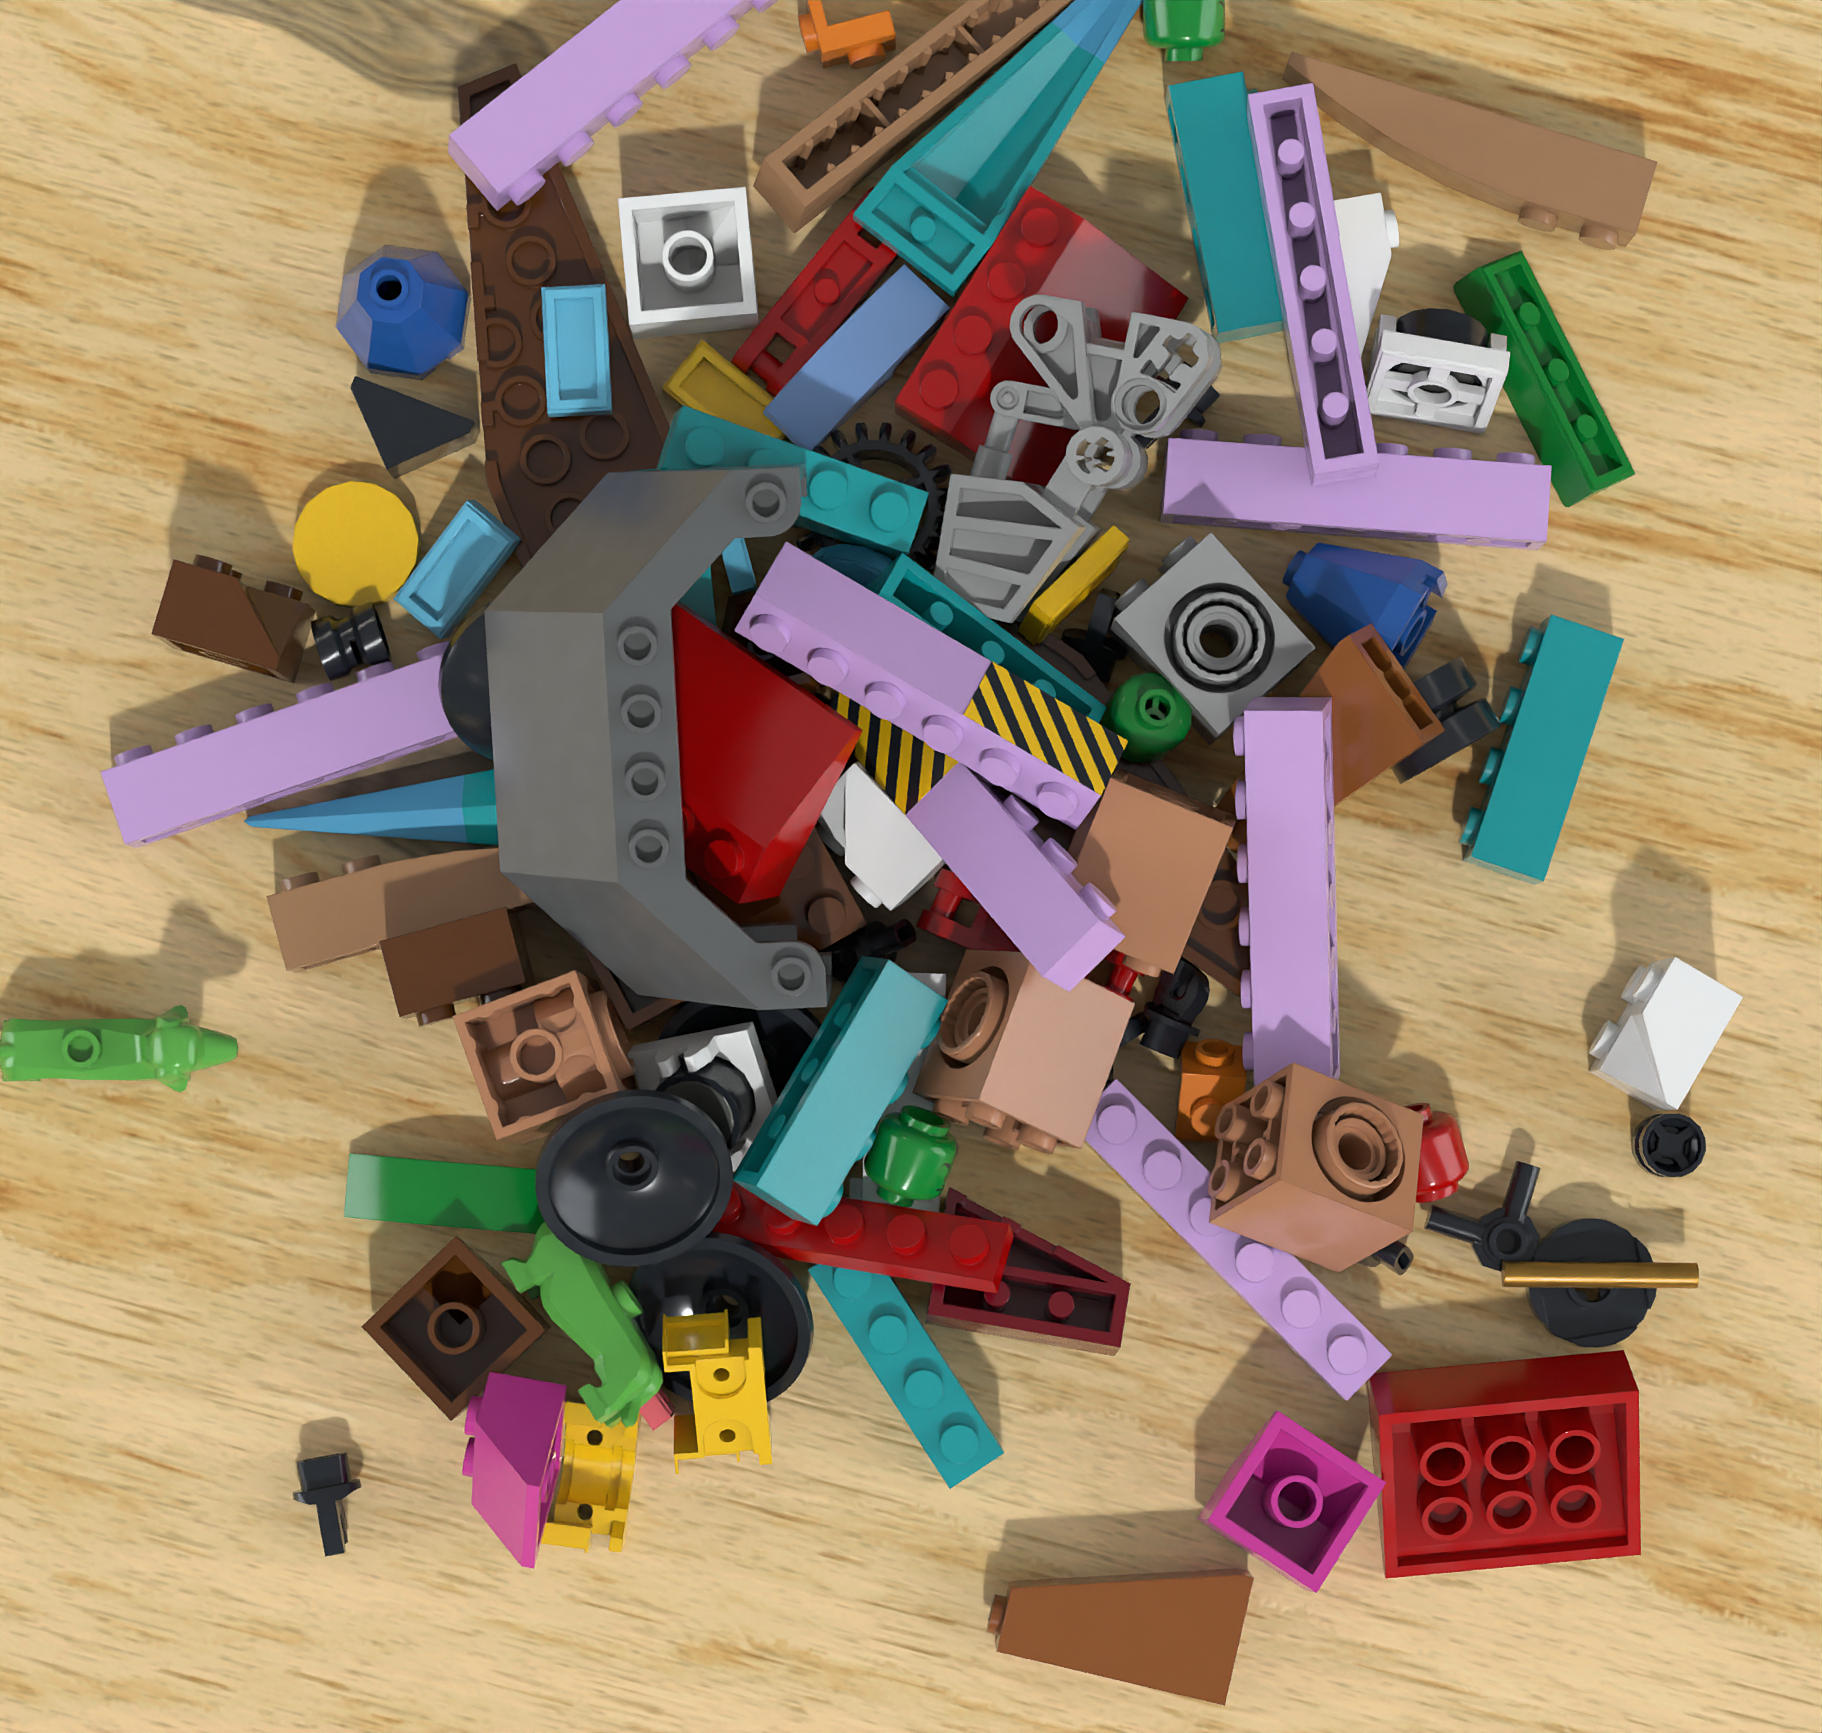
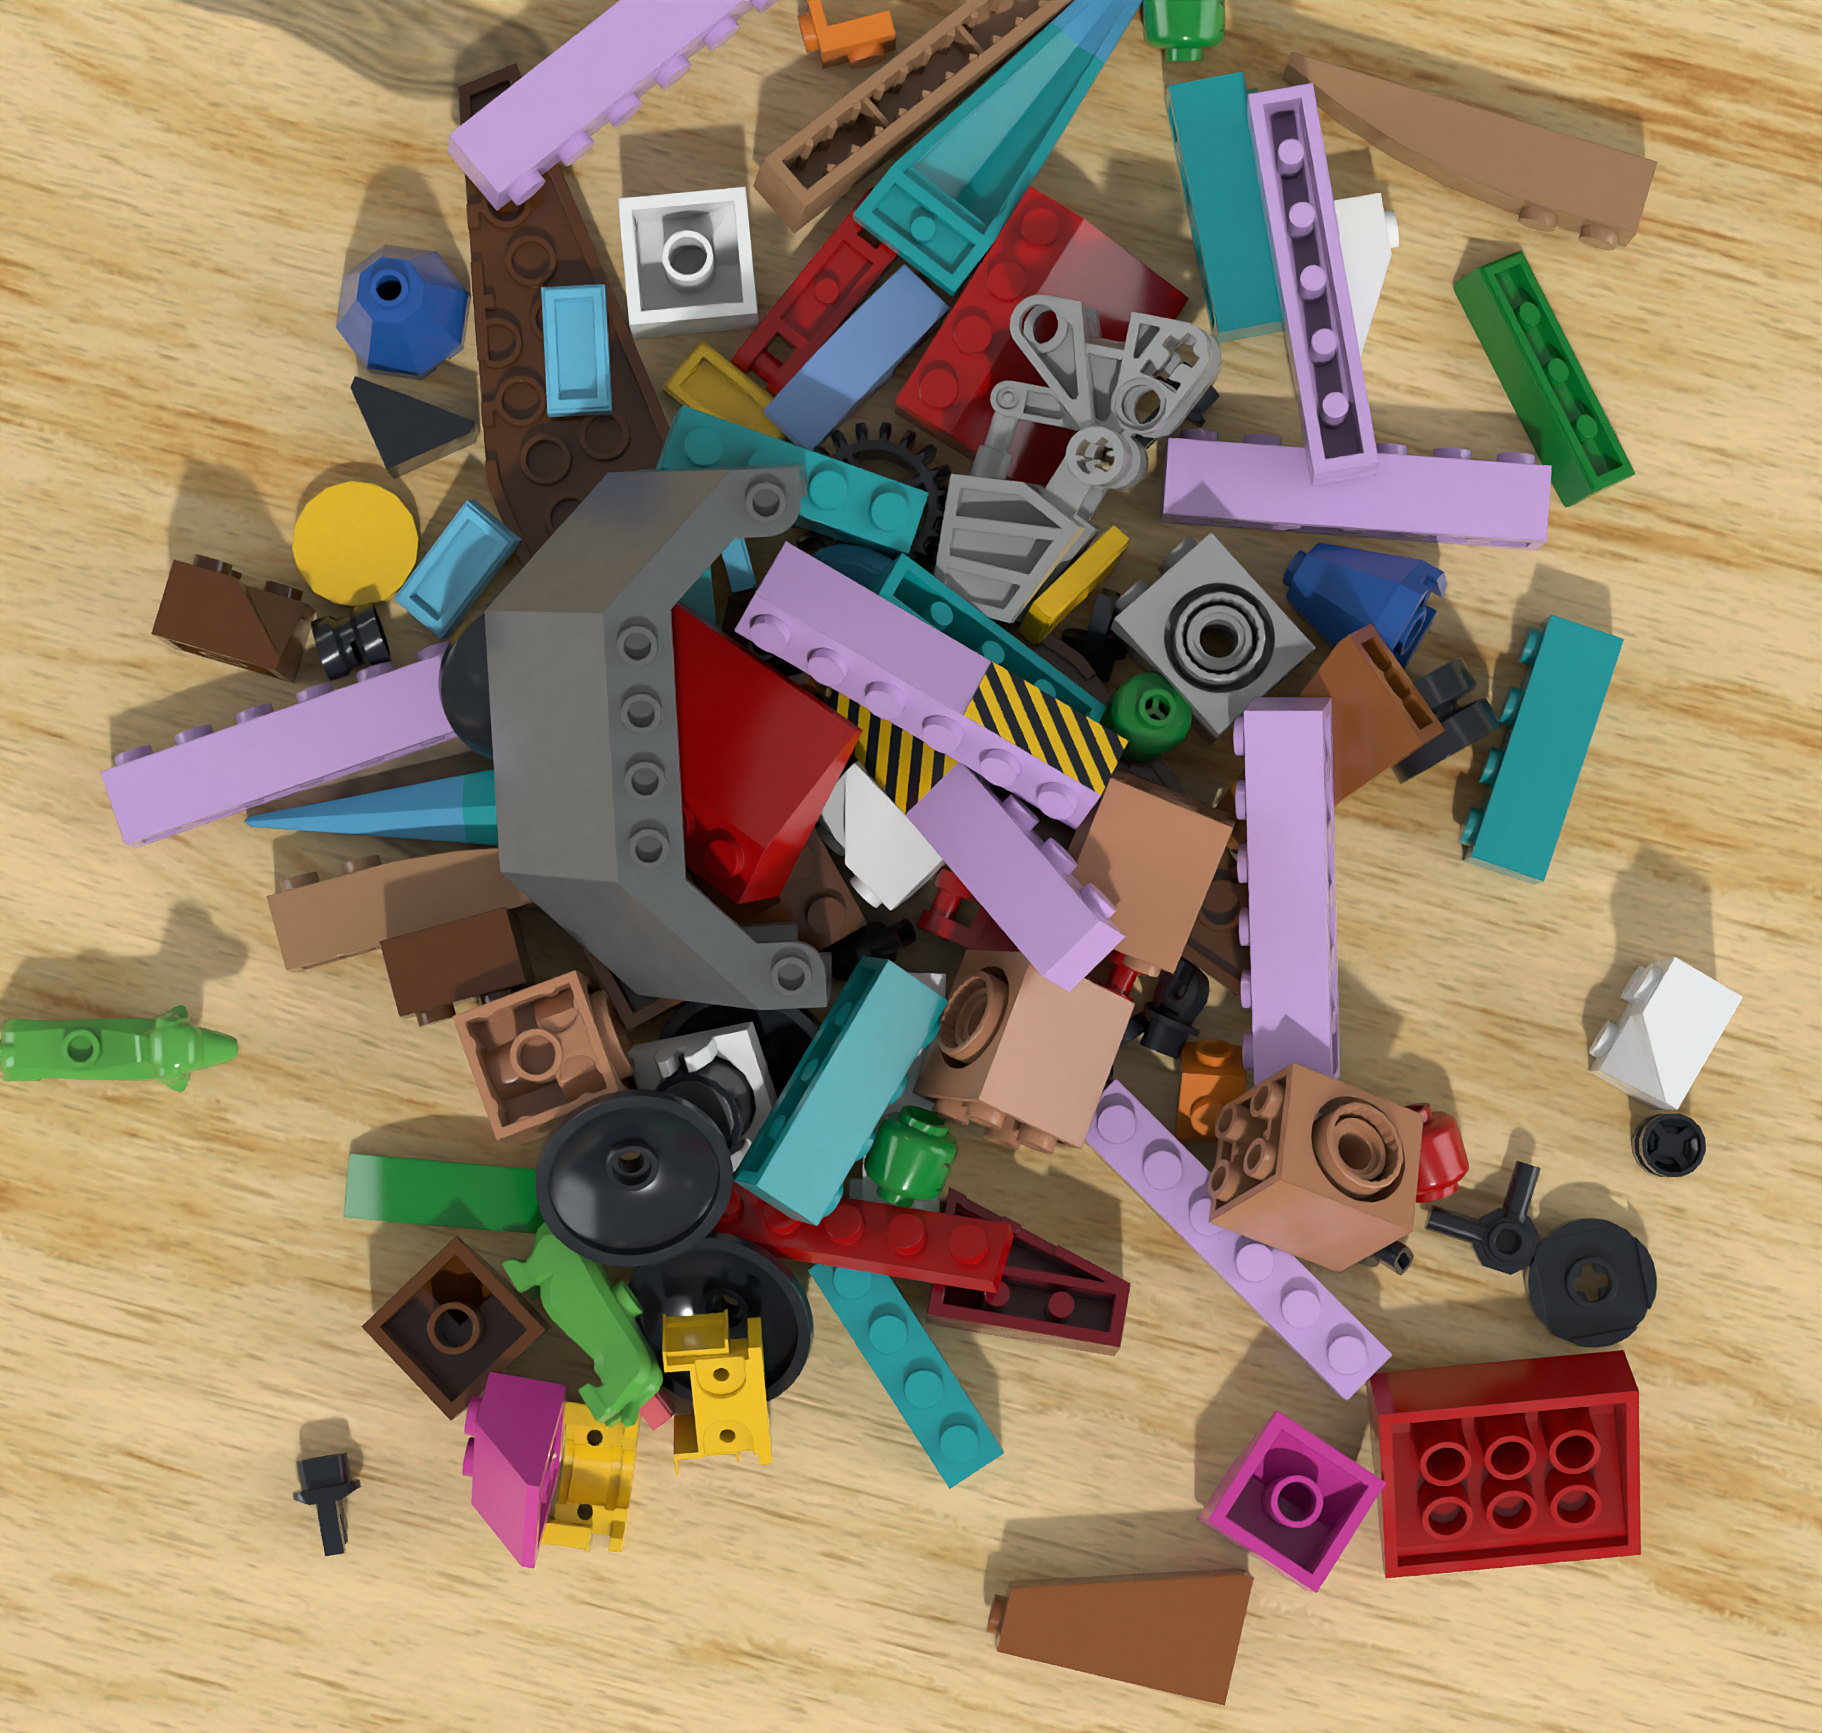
white piece [1365,308,1510,434] -> none
pearl gold bar [1501,1261,1699,1289] -> none

